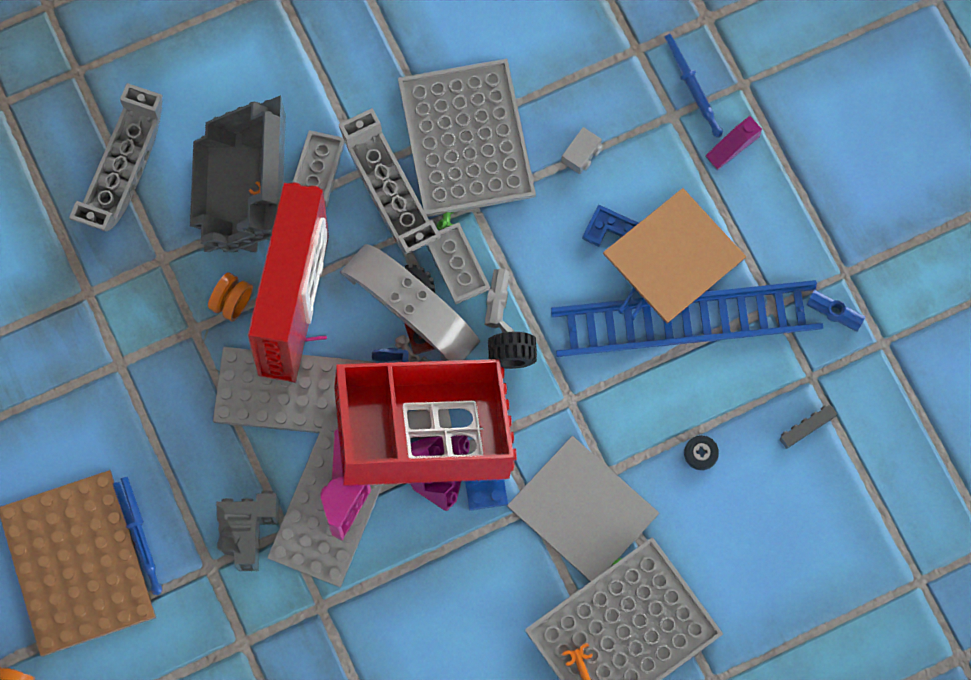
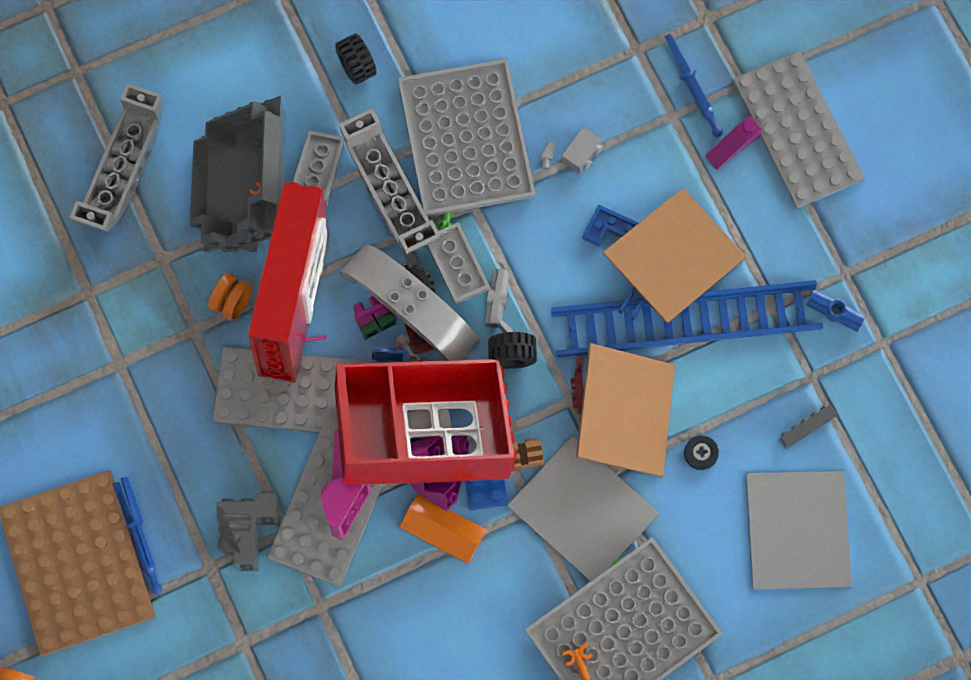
none -> black tyre [335,33,377,85]
none -> hips [353,296,397,340]
none -> orange slope [400,493,487,564]
none -> brick [511,438,545,472]
none -> light grey bar [539,142,555,170]
none -> dark red plate [570,357,584,421]
none -> medium nougat piece [576,343,675,477]
none -> light grey plate [732,51,865,209]
none -> light grey piece [746,471,852,590]

